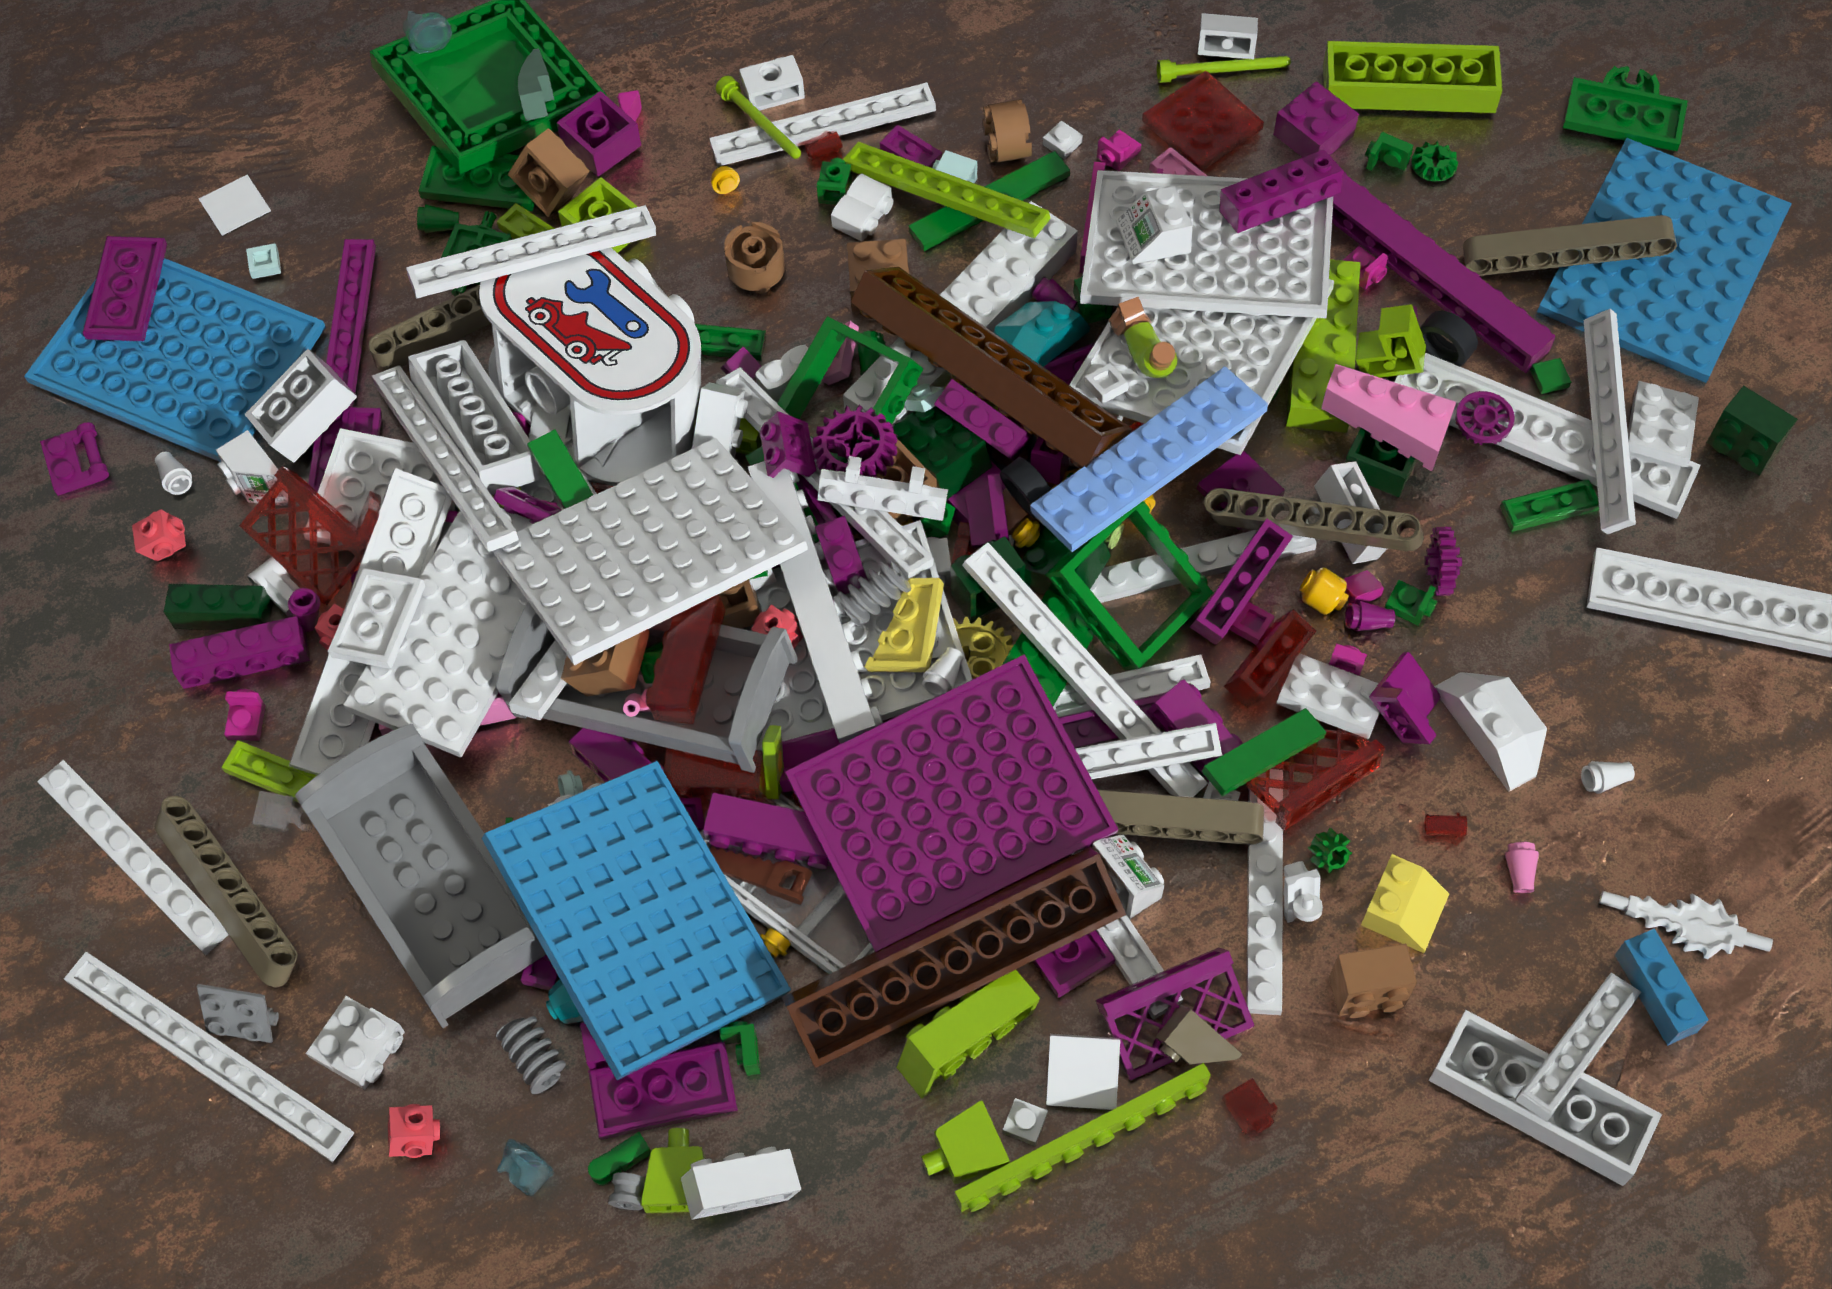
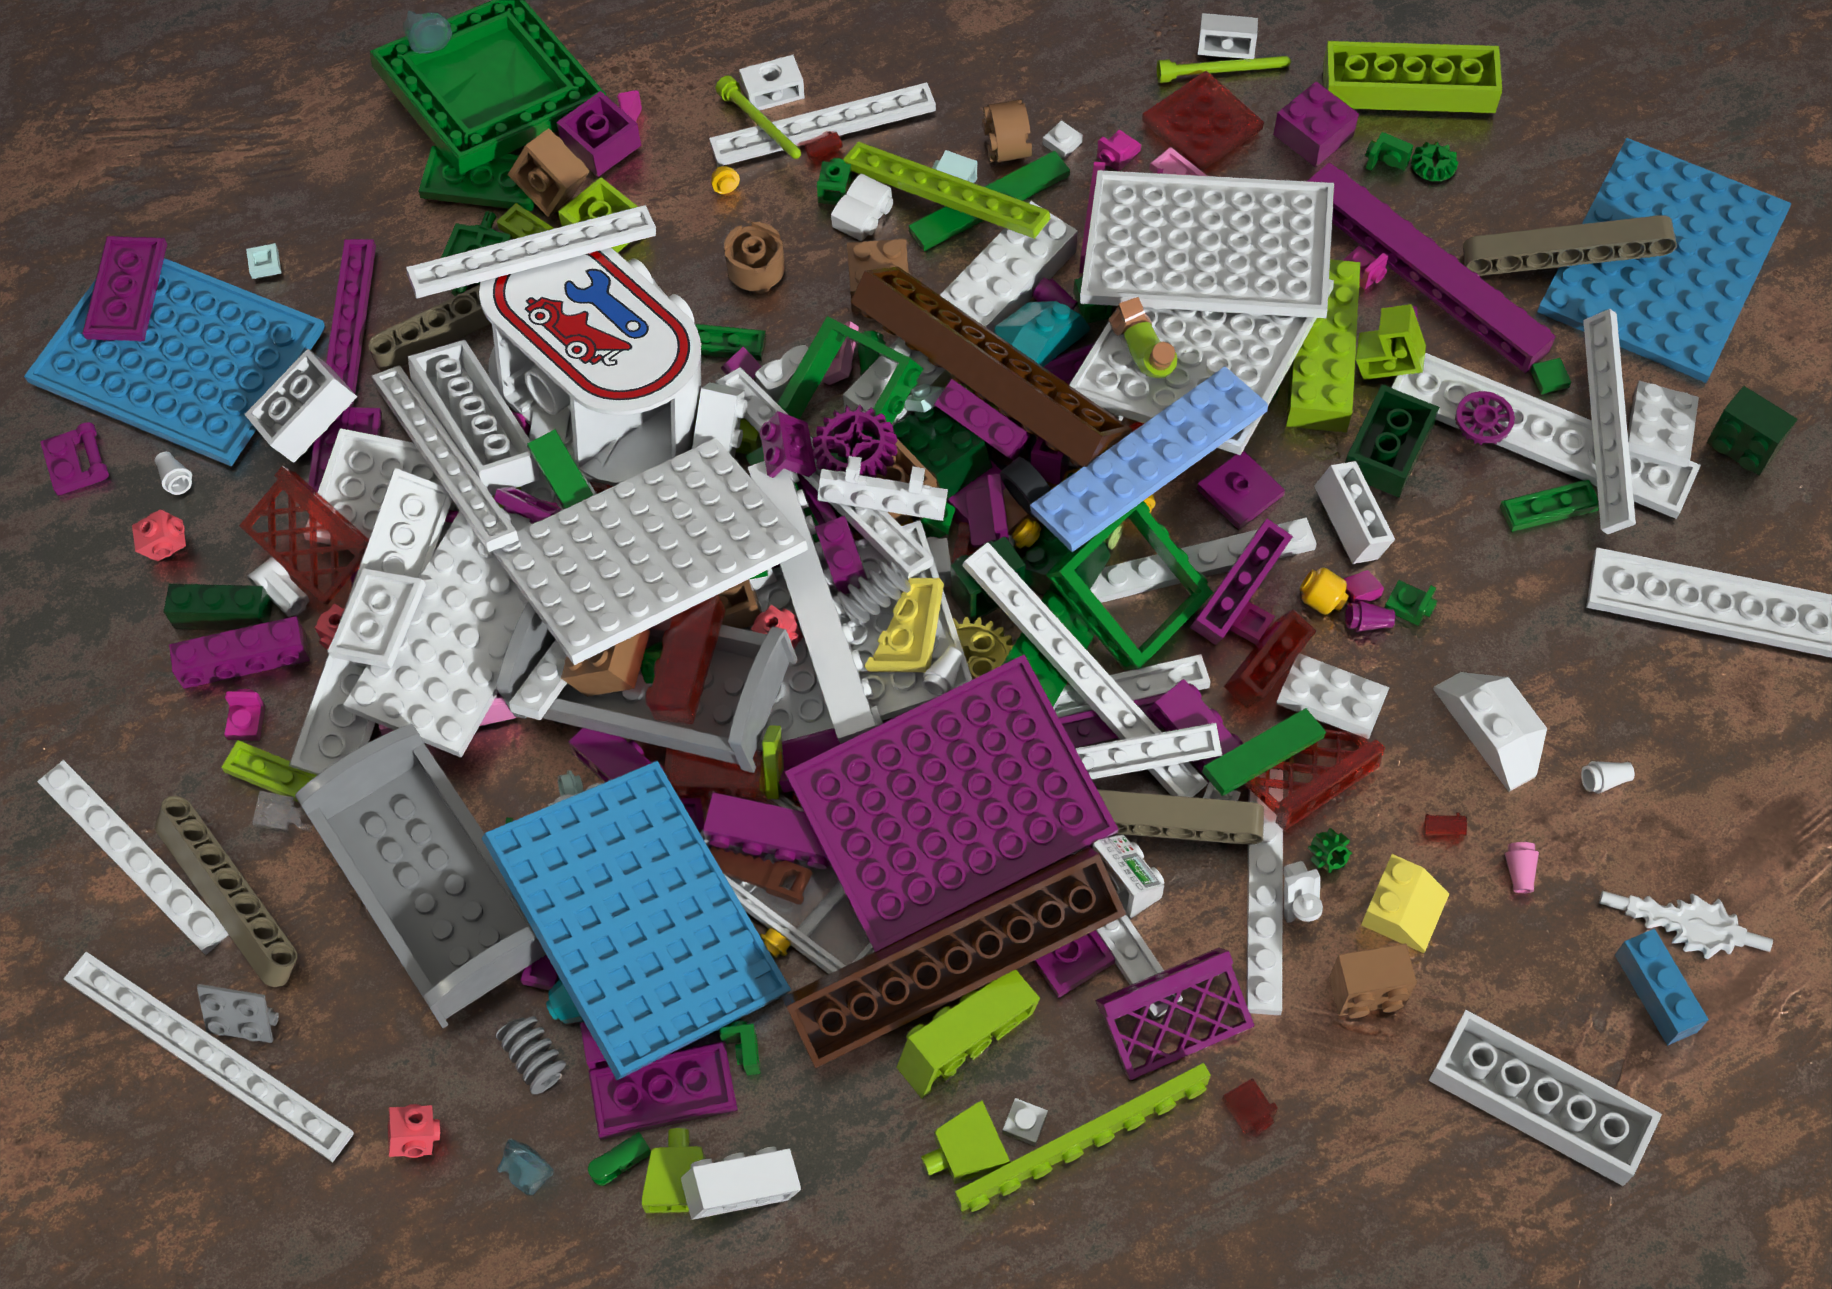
white sticker [199,175,271,236] -> none
white slope [216,430,295,507] -> none
magenta cone [288,588,320,632] -> none
white plate [306,996,405,1090] -> none
clear red tile [356,491,381,543] -> none
green cone [417,204,459,233] -> none
sand green slope [518,48,554,121] -> none
light grey wheel [608,1173,646,1210] -> none
bright pink arm [623,688,659,717] -> none
magenta plate [880,125,942,168] -> none
white tile [1046,1034,1120,1110] -> none
white plate [1084,363,1128,404] -> none
white slope [1116,186,1192,264] -> none
dark tan slope [1155,1005,1242,1064] -> none
dark tan beam [1204,488,1424,551] -> none
magenta brick [1219,149,1343,233] -> none
bright pink wedge [1321,364,1456,471] -> none
dark pink plate [1329,643,1367,676] -> none
magenta bracket [1369,652,1441,745] -> none
black tyre [1420,310,1478,367] -> none
magenta gear [1424,527,1462,596] -> none
white tile [1516,972,1641,1122] -> none
green plate [1563,66,1688,152] -> none

